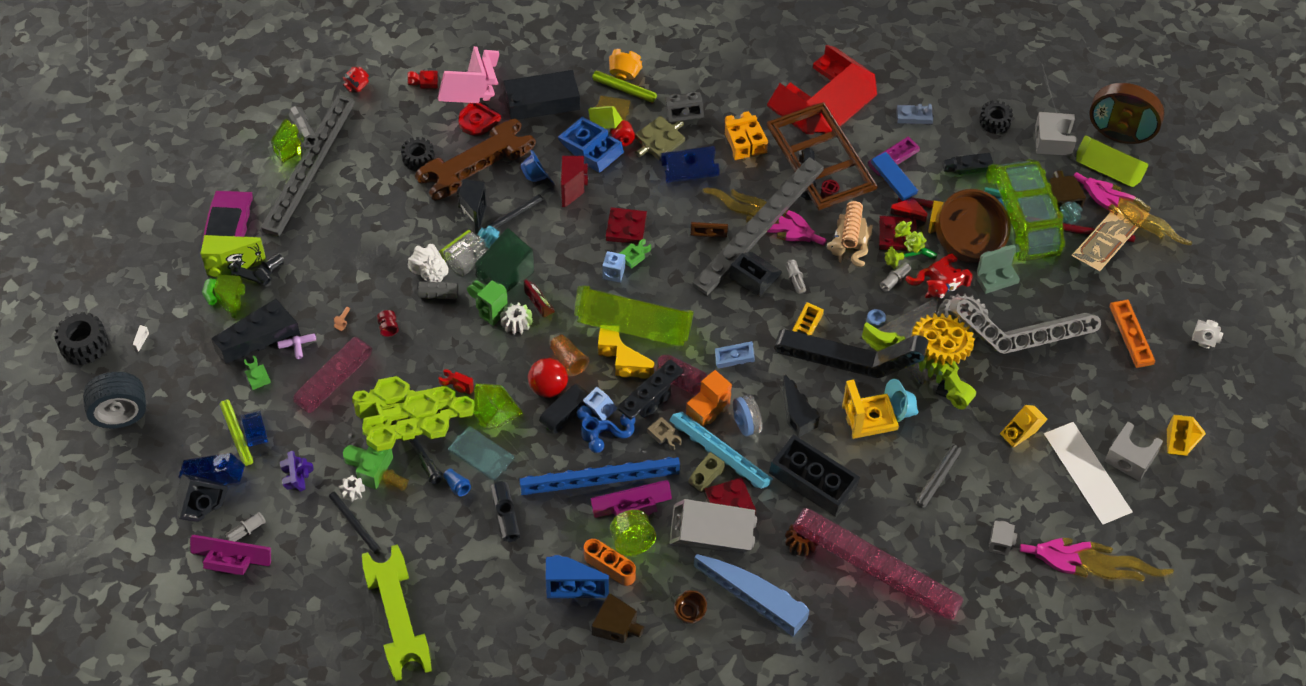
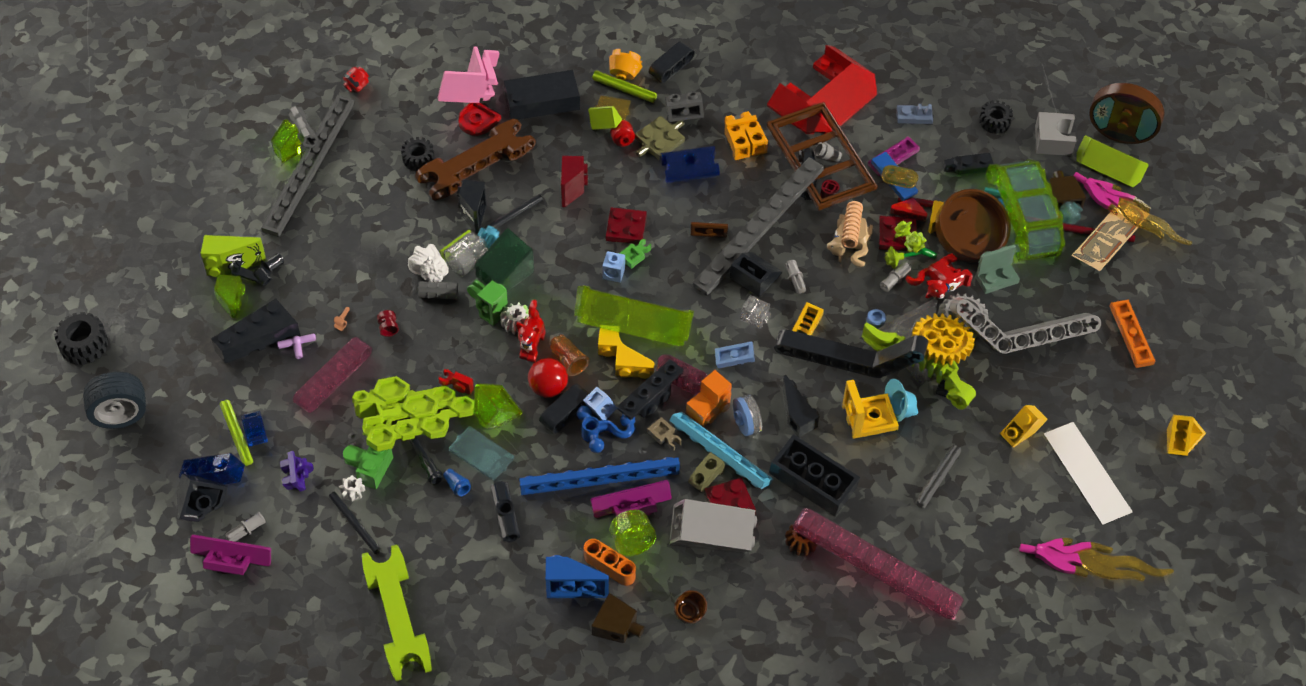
white piece [133,325,149,352] -> none
slope [202,191,253,244] -> none
bright green arm [202,278,219,305] -> none
bright green plate [244,356,271,390] -> none
clear yellow pin [382,469,409,491] -> none
red plate [408,71,438,89] -> none
blue piece [521,150,555,185] -> none
dark red slope [524,279,555,317] -> none
blue slope [558,117,624,173] -> none
medium blue slope [694,554,809,636] -> none
piece [703,188,827,246] -> none
light grey brick [988,521,1017,556] -> none
light grey piece [1104,422,1163,482] -> none
white brick [1192,320,1223,348] -> none
none -> red animal [516,300,546,362]
none -> black beam [648,41,695,83]
none -> clear brick [740,295,771,328]
none -> light grey cone [814,142,842,162]
none -> clear yellow plate [881,165,918,188]

